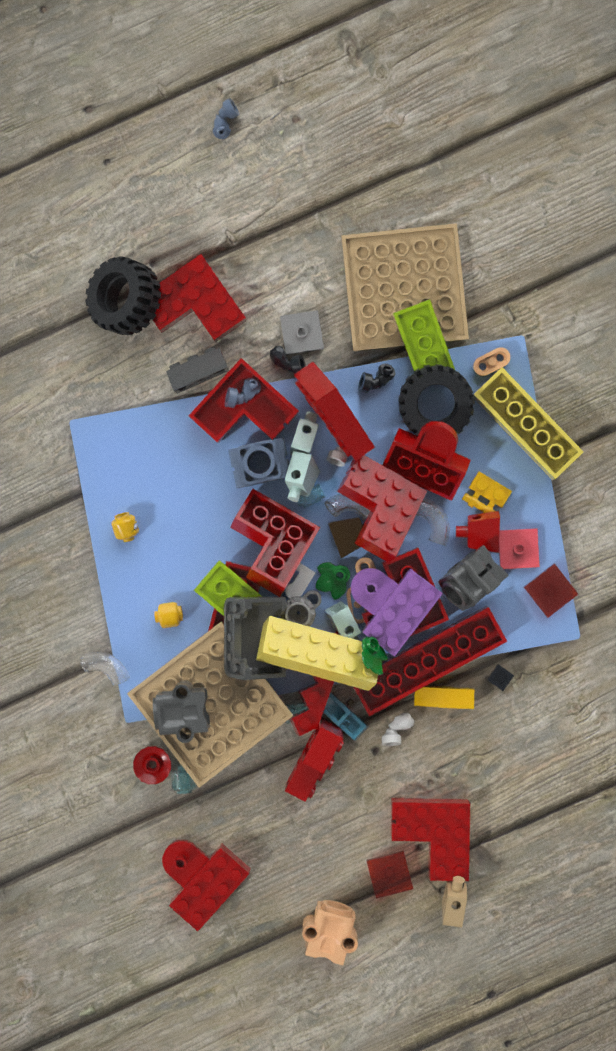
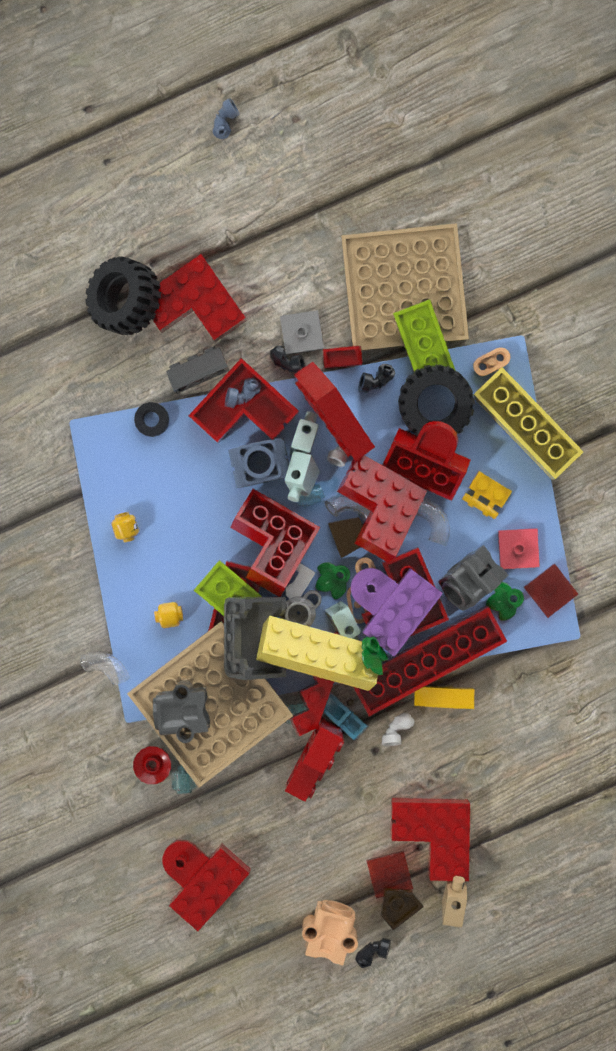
red torso [456,511,500,553] -> none
black panel [485,664,514,691] -> none
none -> black tyre [134,402,169,437]
none -> red tile [323,346,362,369]
none -> black arm [355,938,391,968]
none -> dark brown plate [381,888,424,930]
none -> green plate [486,582,524,621]

